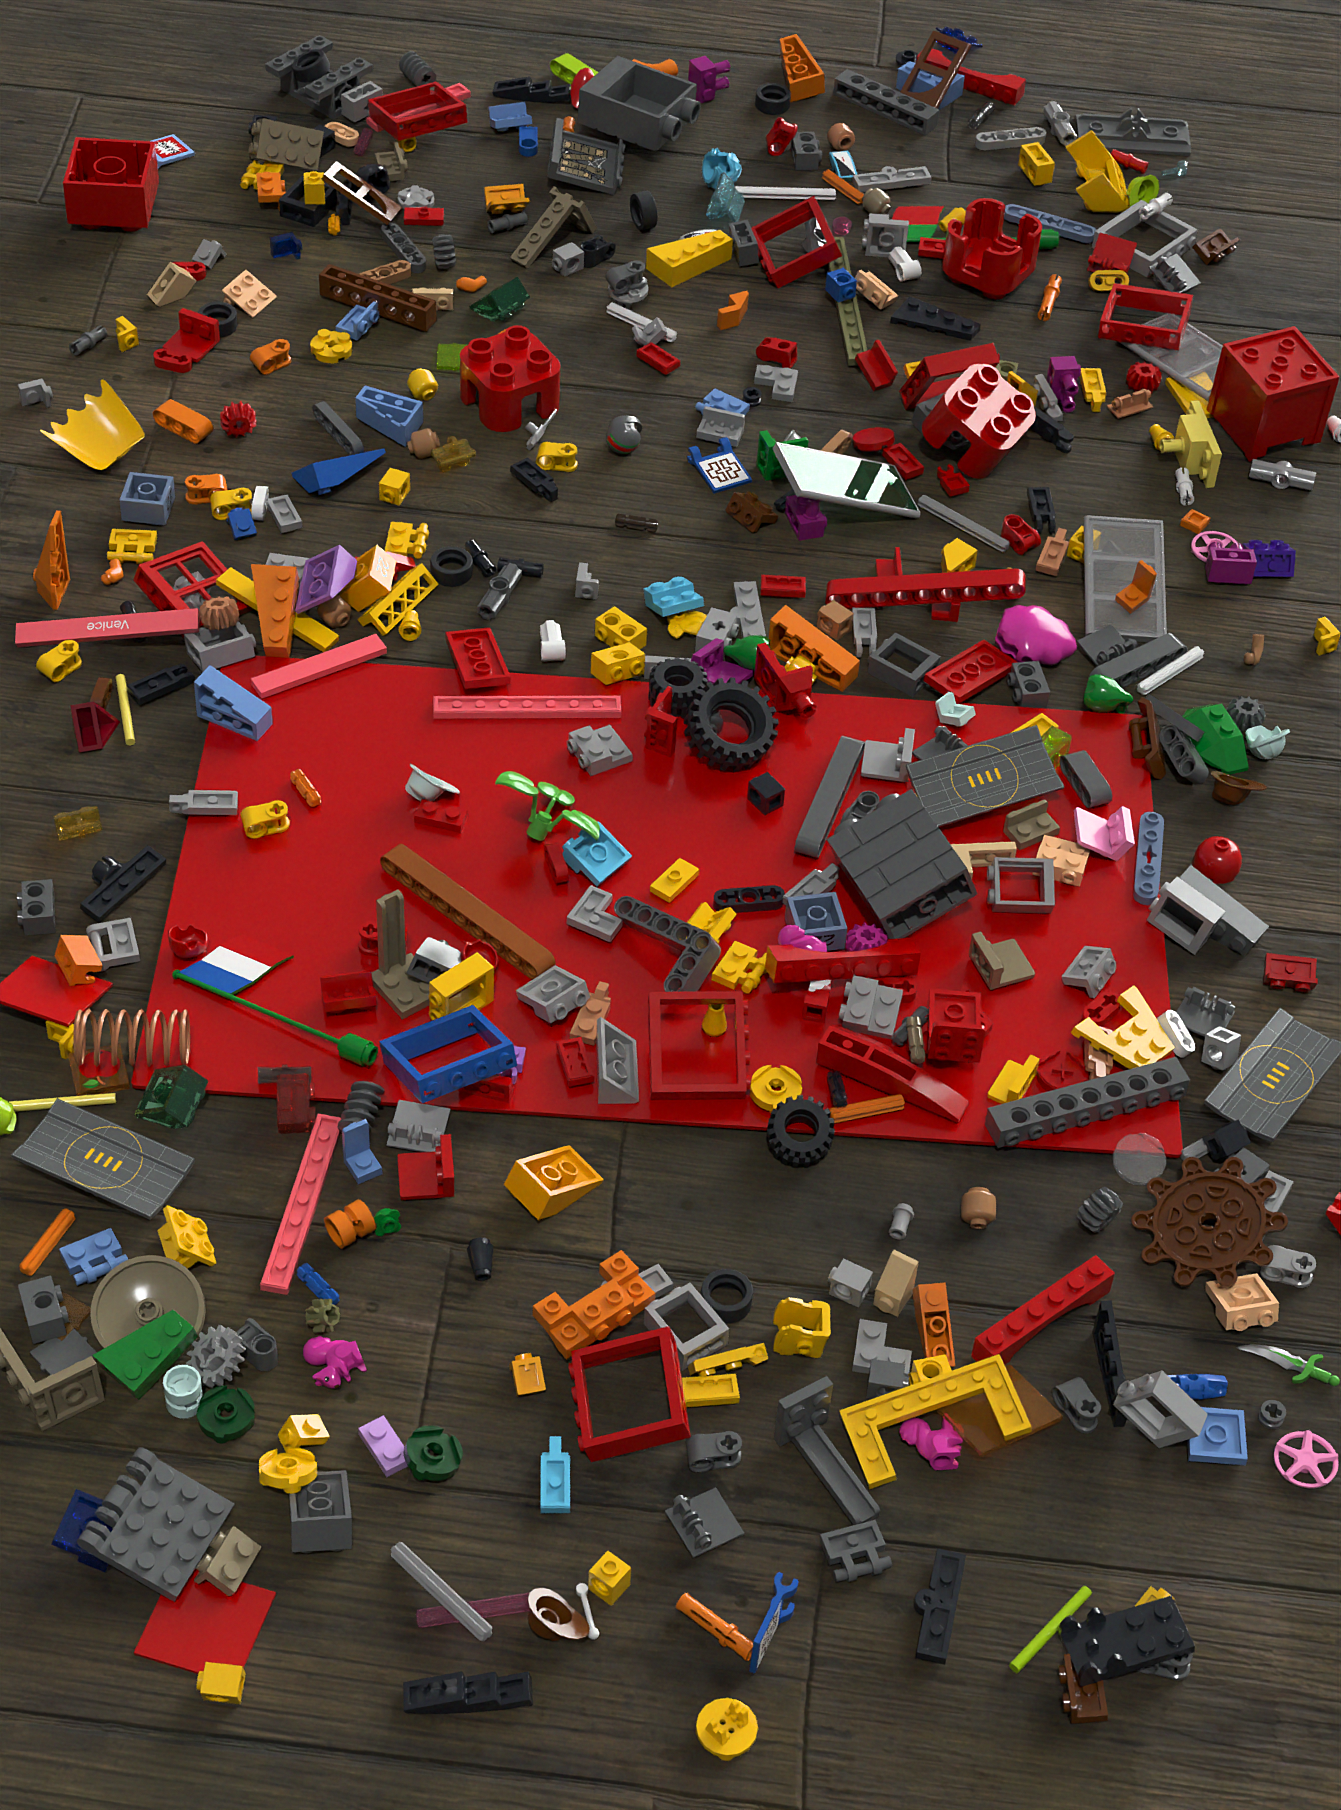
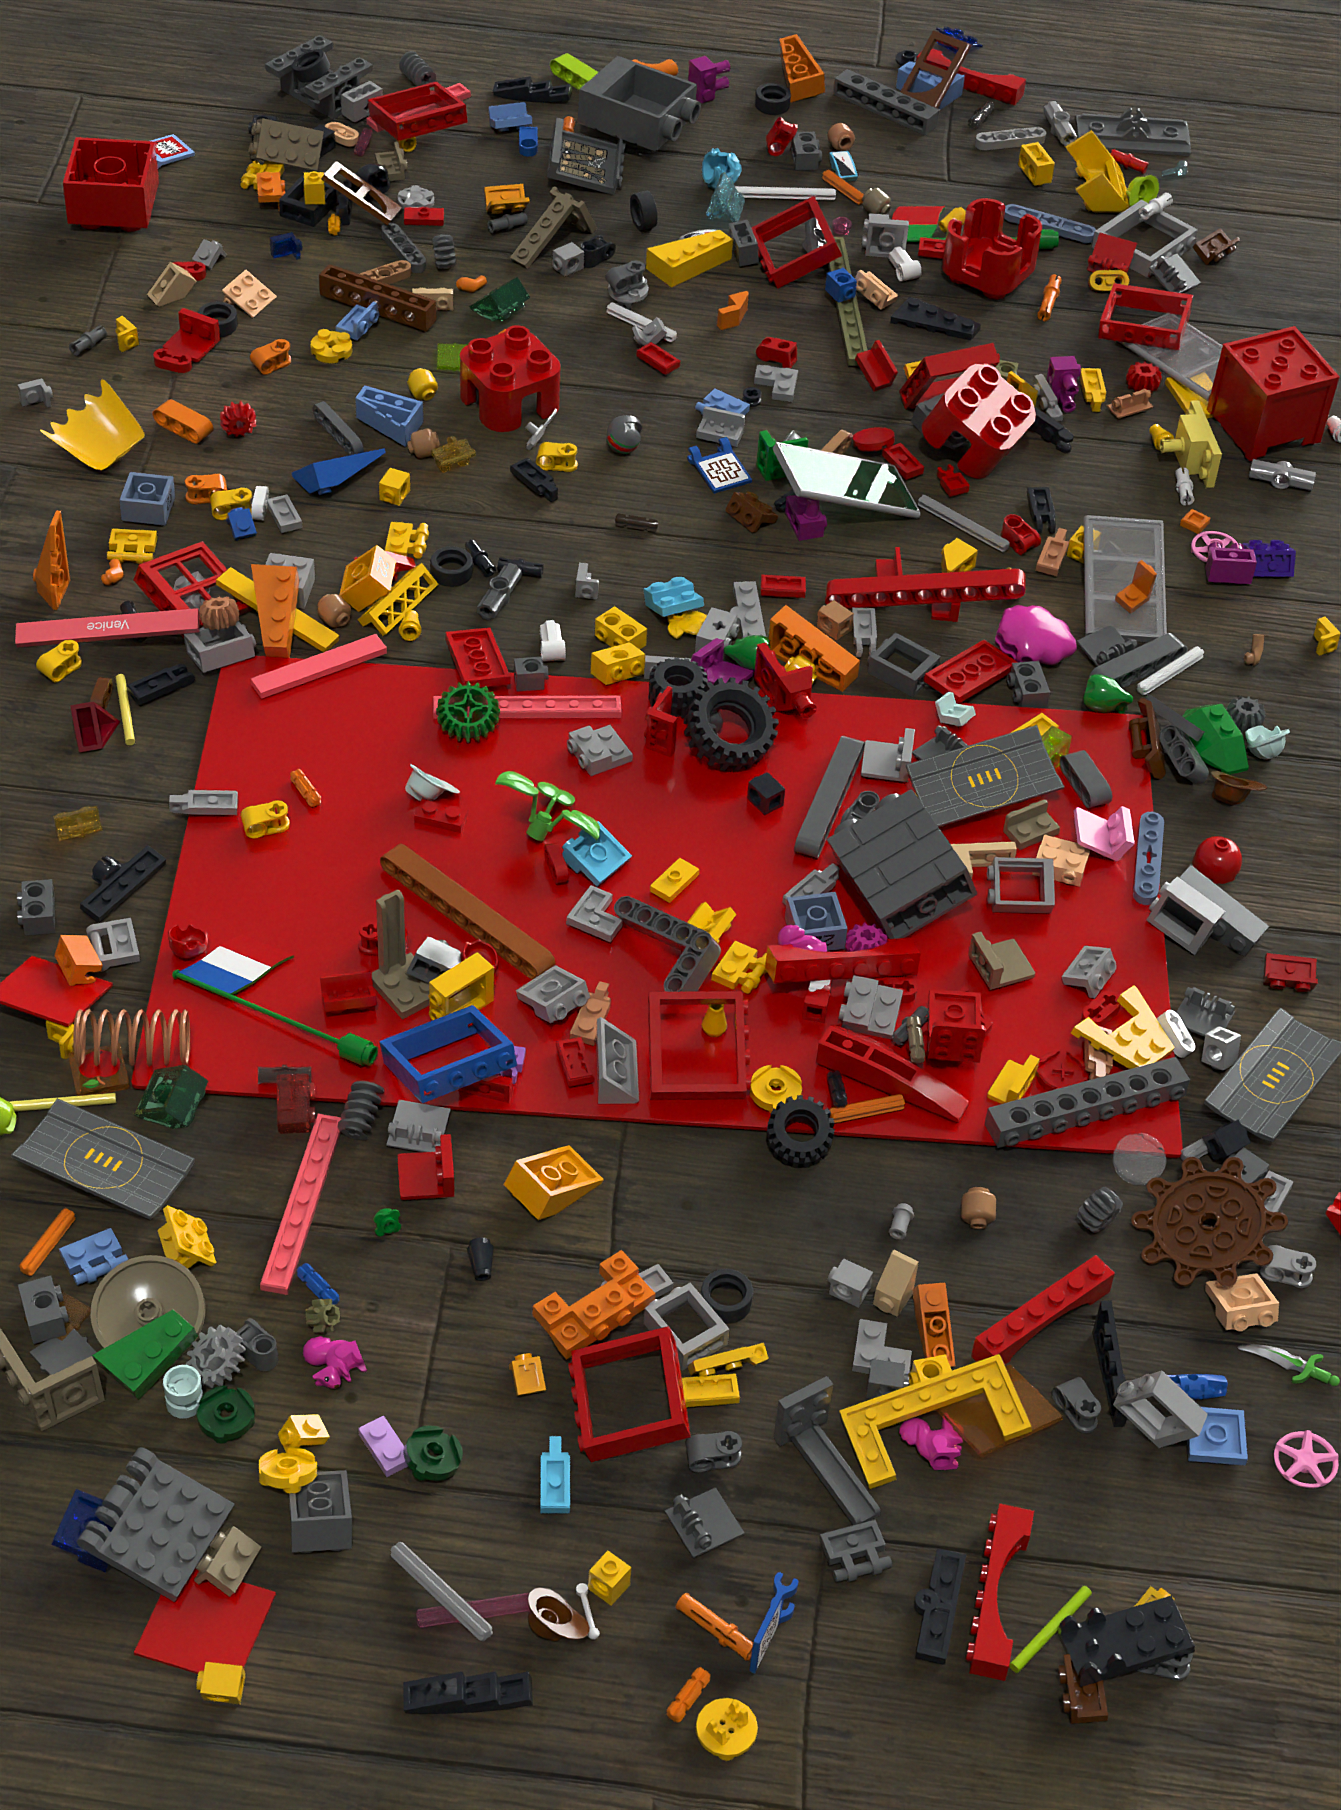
medium blue wedge [194,665,273,741] -> none
medium lavender slope [295,545,357,614] -> none
orange wheel [324,1199,376,1248] -> none
medium blue bracket [342,1119,382,1184] -> none
red arm [571,68,594,109] -> none
black beam [713,885,785,913] -> none
yellow piece [773,1297,831,1358] -> none
light grey hinge [852,166,932,193] -> none
dark grey bush [1258,1400,1286,1429] -> none
none -> green gear [436,681,500,743]
none -> dark grey brick [514,657,549,691]
none -> orange axle [667,1668,710,1723]
none -> red arch [966,1503,1034,1681]

